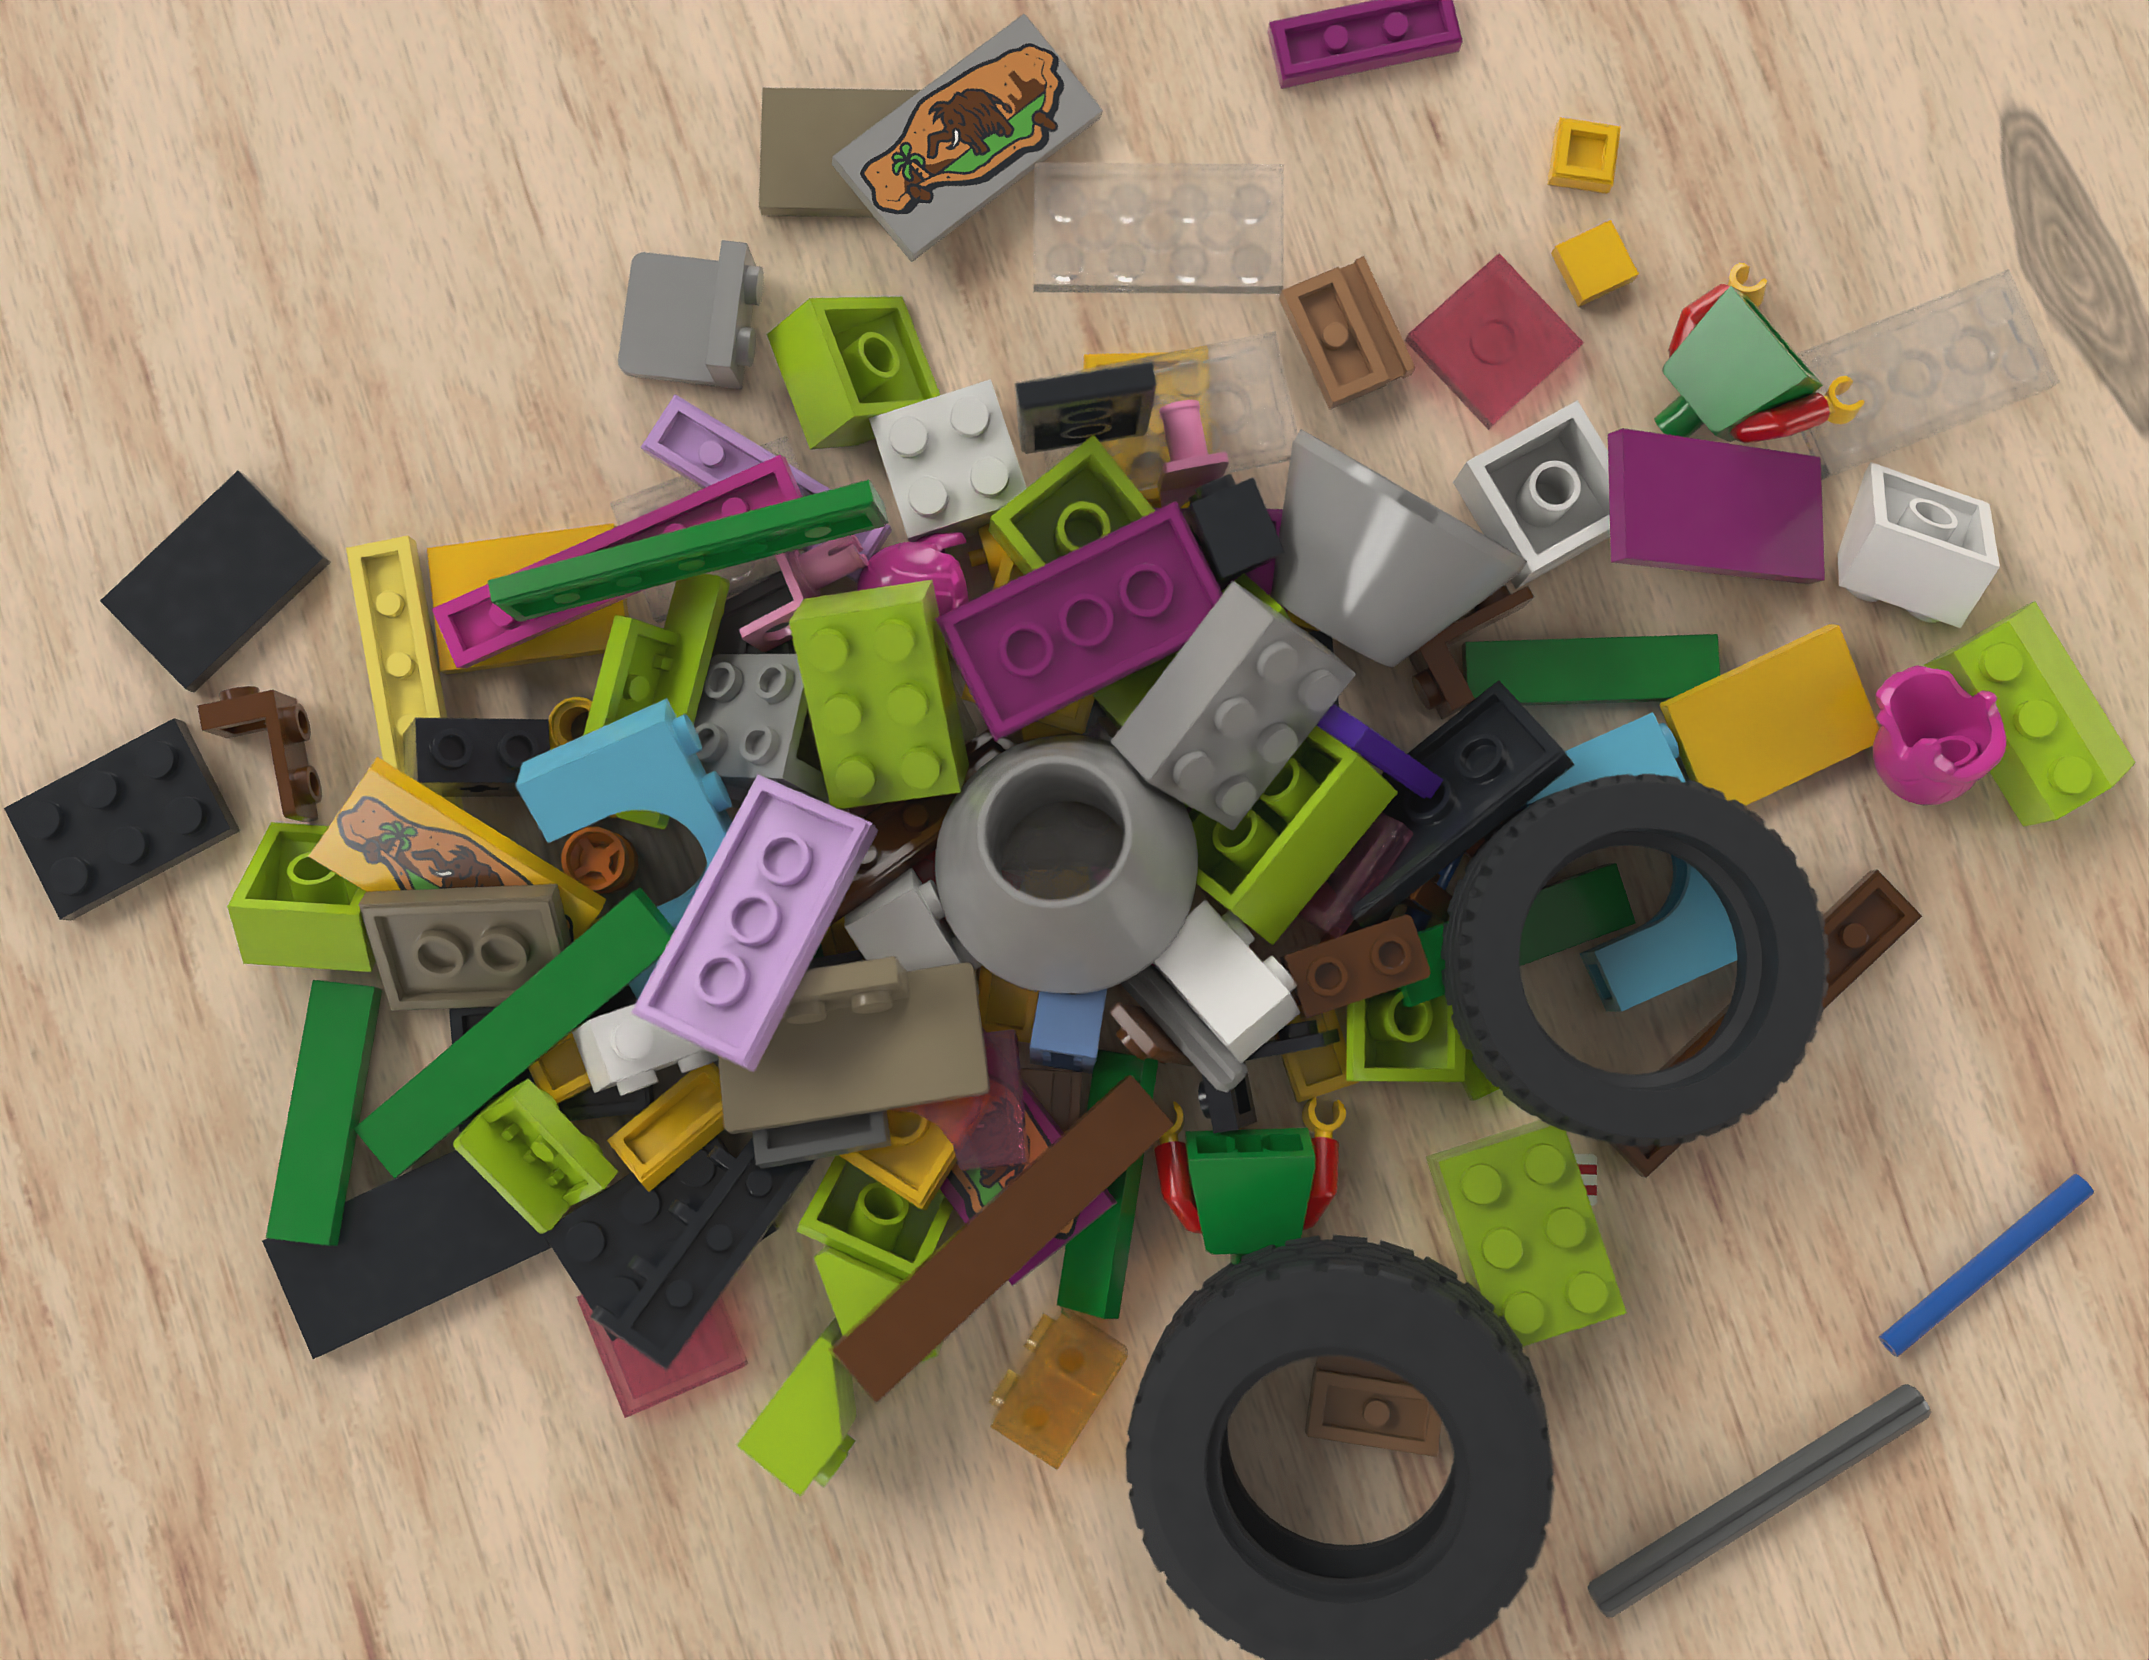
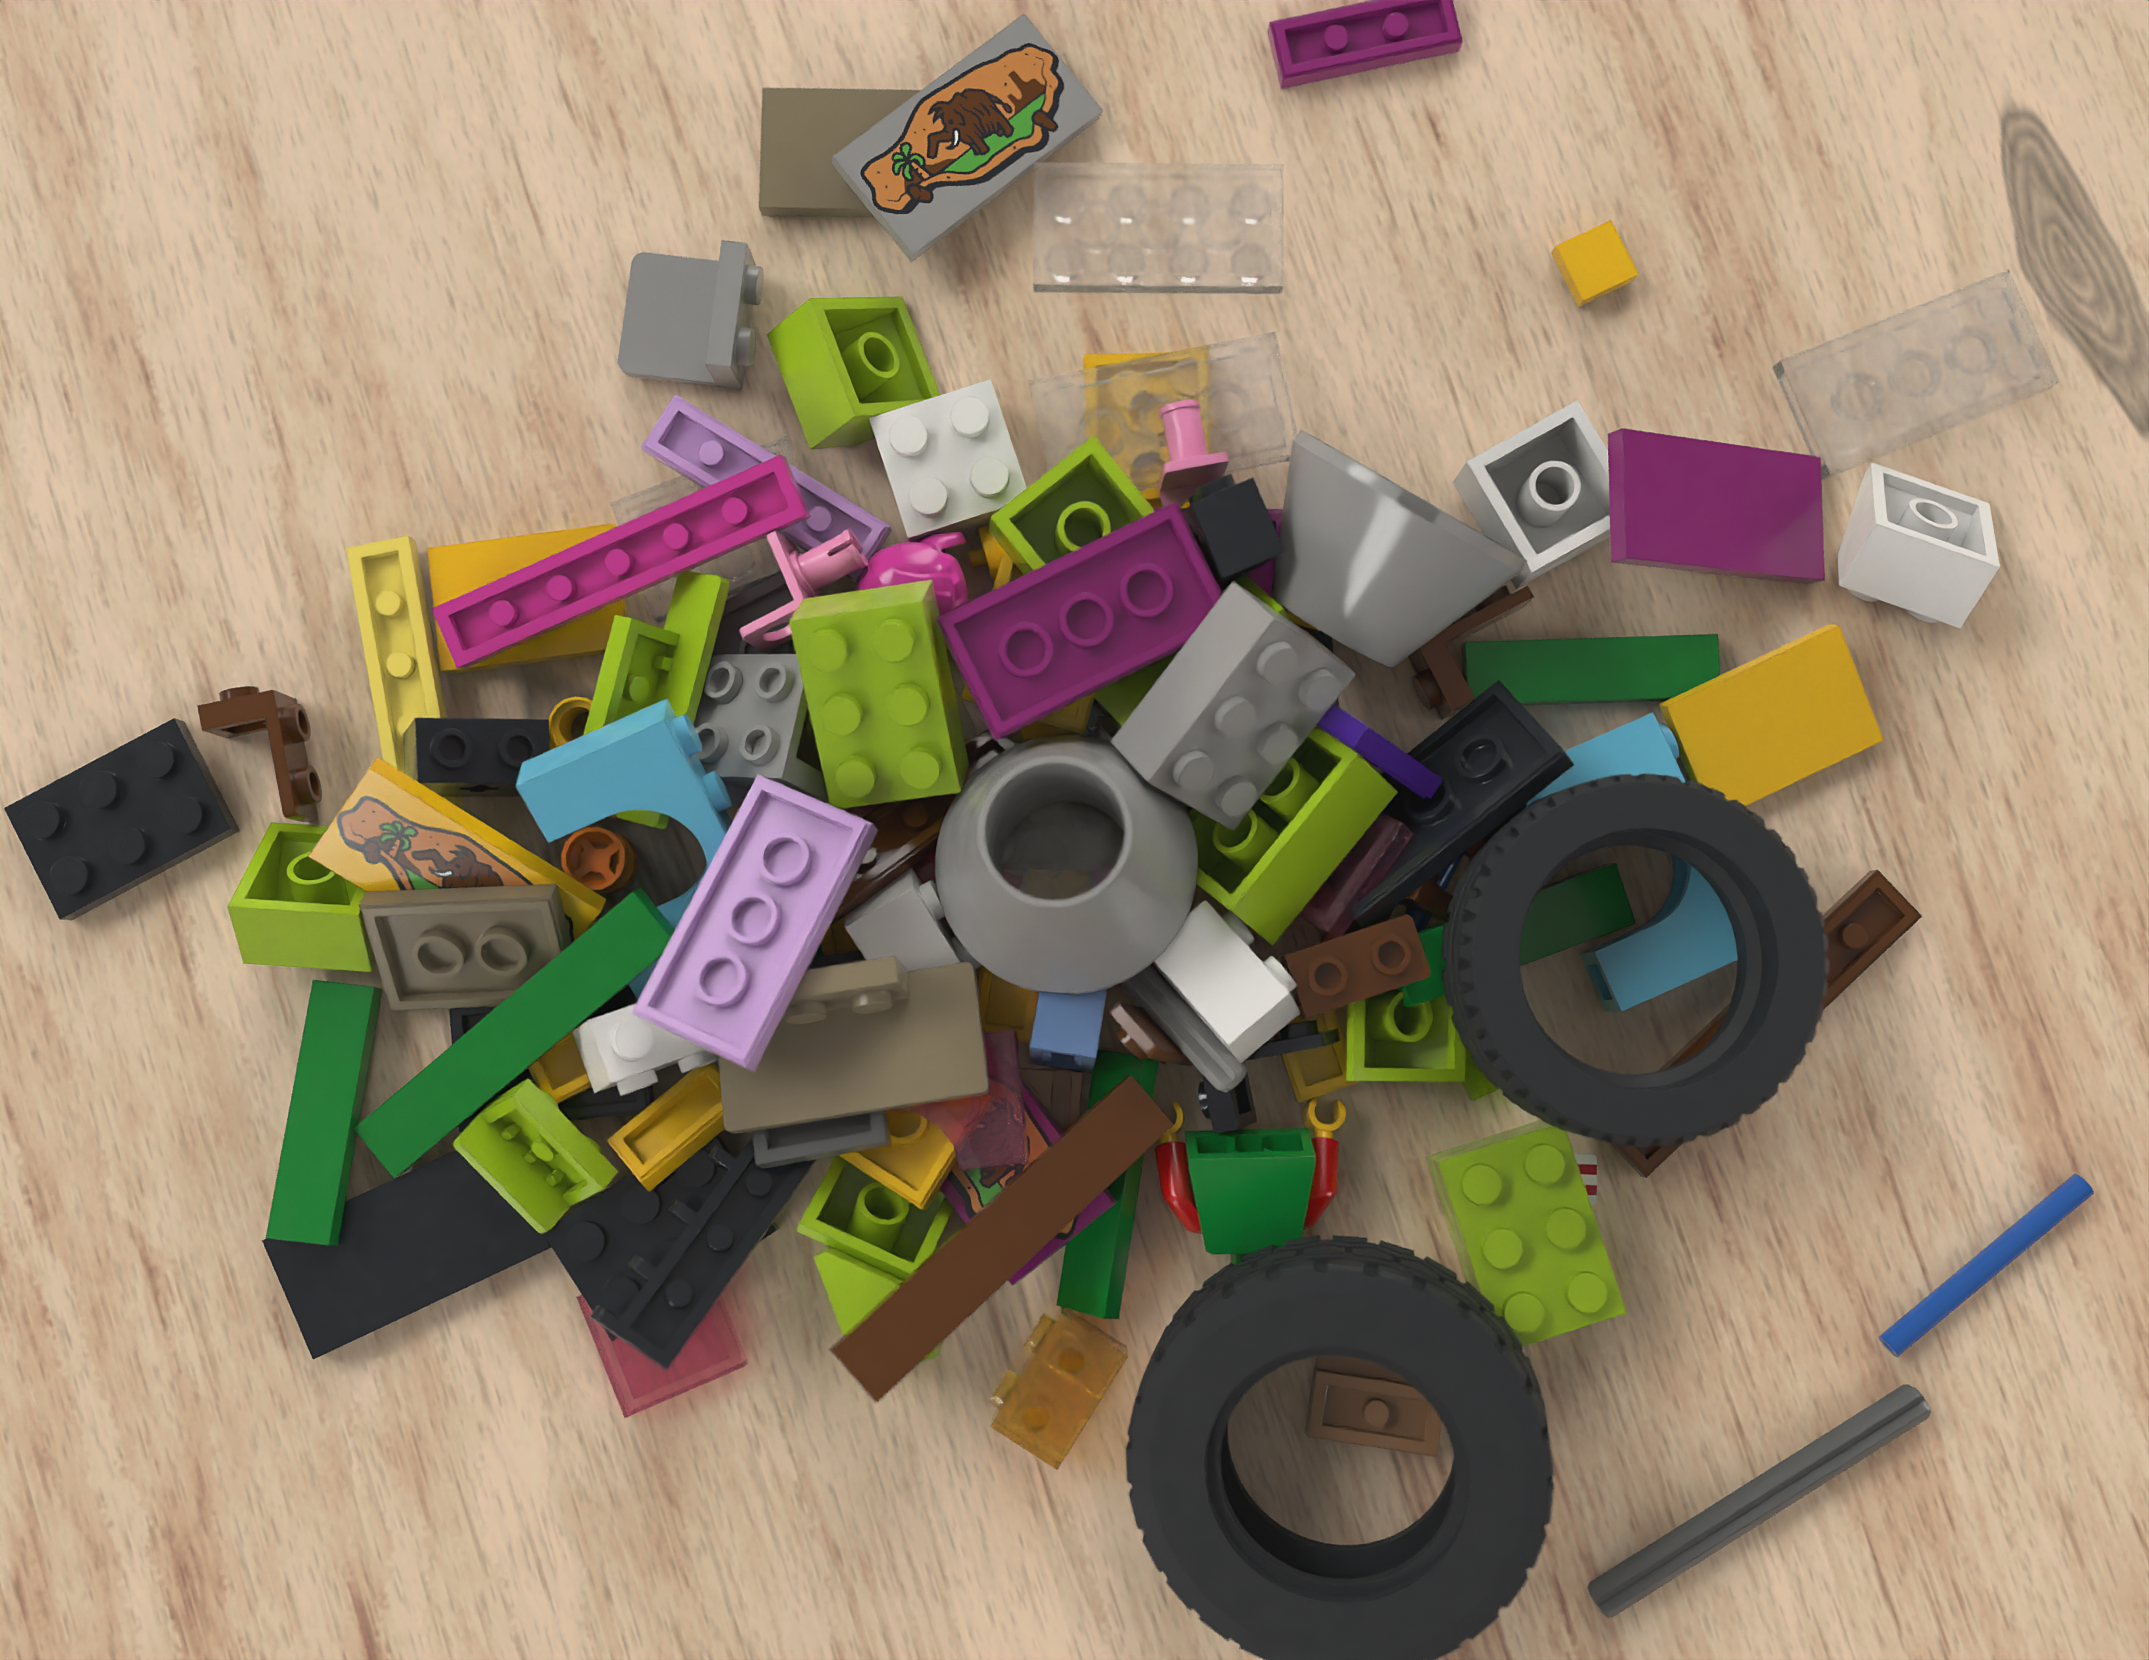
black tile [100,470,331,692] -> none
green tile [488,480,889,622] -> none
lime slope [736,1317,857,1497] -> none
black tile [1015,361,1157,454] -> none
medium nougat plate [1279,256,1416,410] -> none
clear pink tile [1405,253,1584,430] -> none
yellow tile [1547,117,1621,194] -> none
torso [1654,263,1865,444] -> none
dark pink hair [1873,665,2006,806] -> none
lime slope [1924,601,2136,827] -> none

